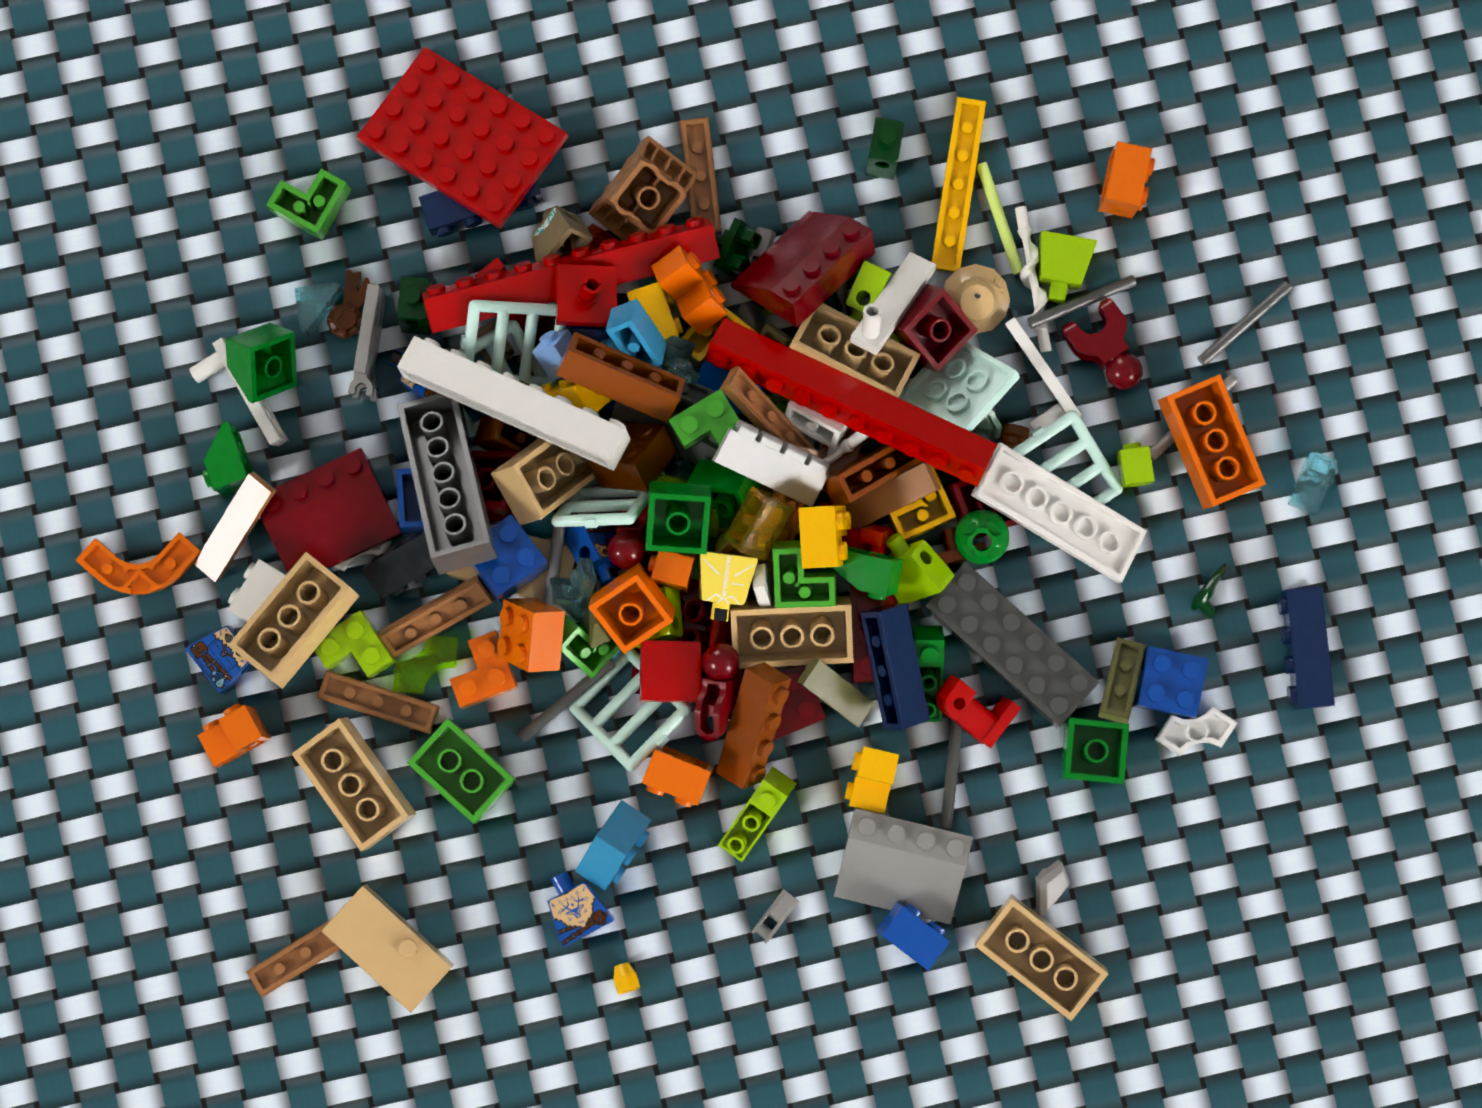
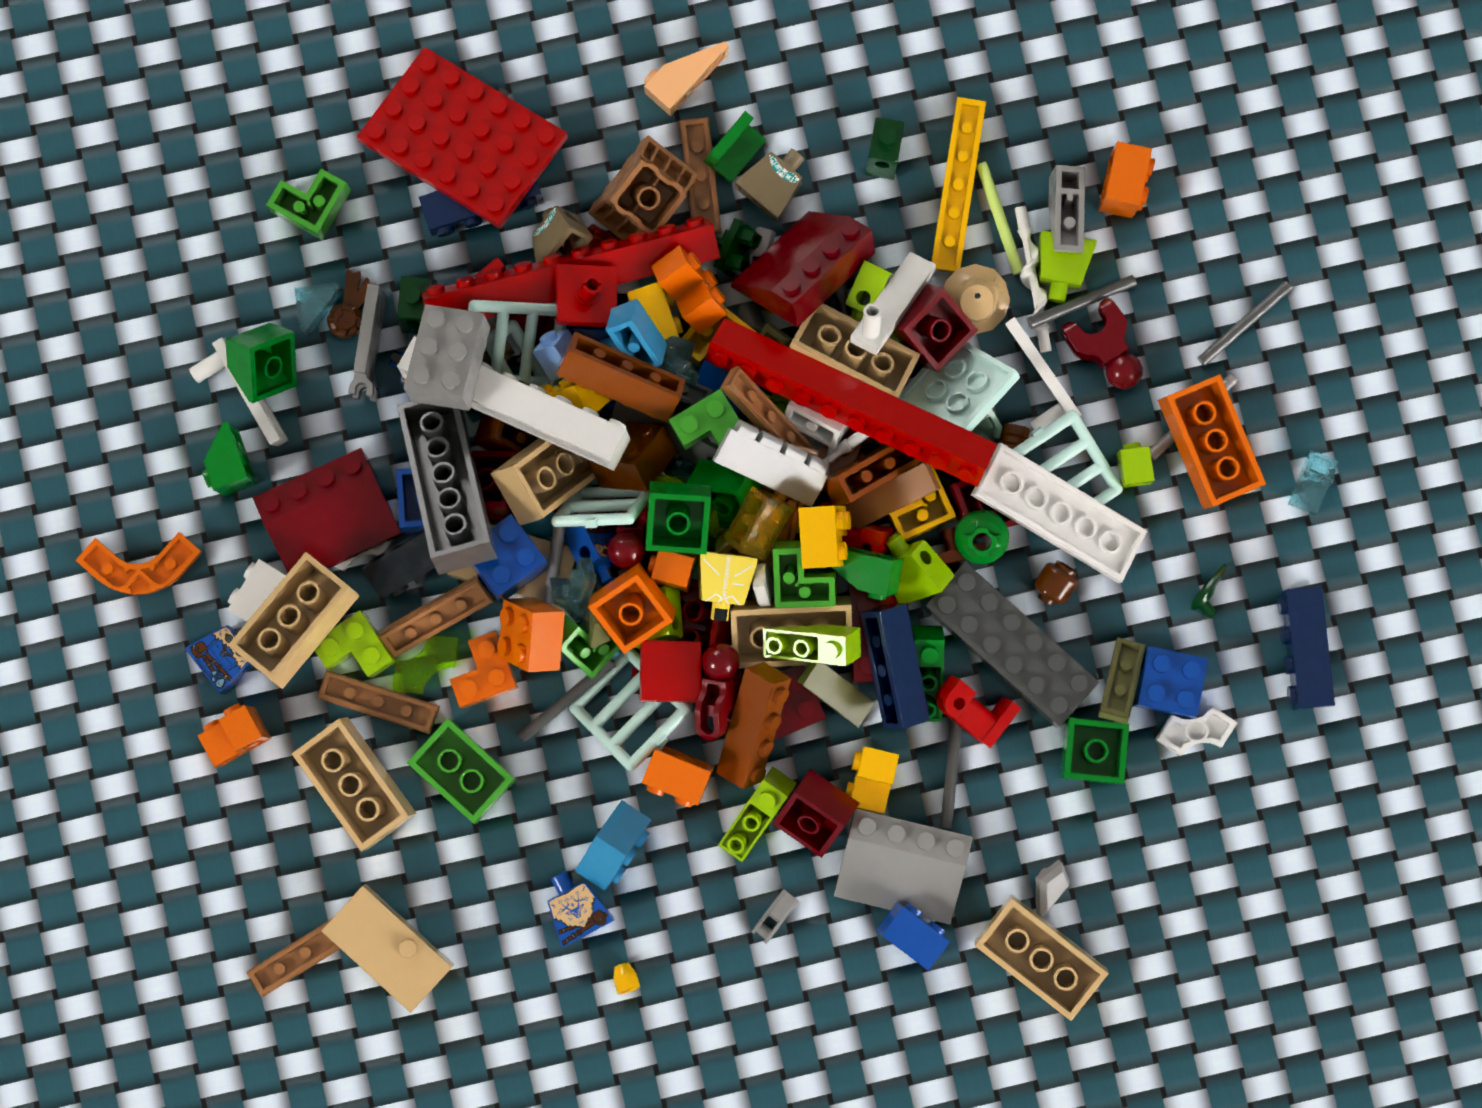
tile [193,472,276,582] -> none
none -> light grey brick [404,304,490,411]
none -> light nougat slope [644,41,729,116]
none -> green panel [704,111,766,183]
none -> dark tan torso [735,148,804,223]
none -> lime slope [762,625,861,666]
none -> dark red brick [772,769,860,858]
none -> reddish brown head [1034,560,1079,606]
none -> light grey slope [1048,165,1085,253]

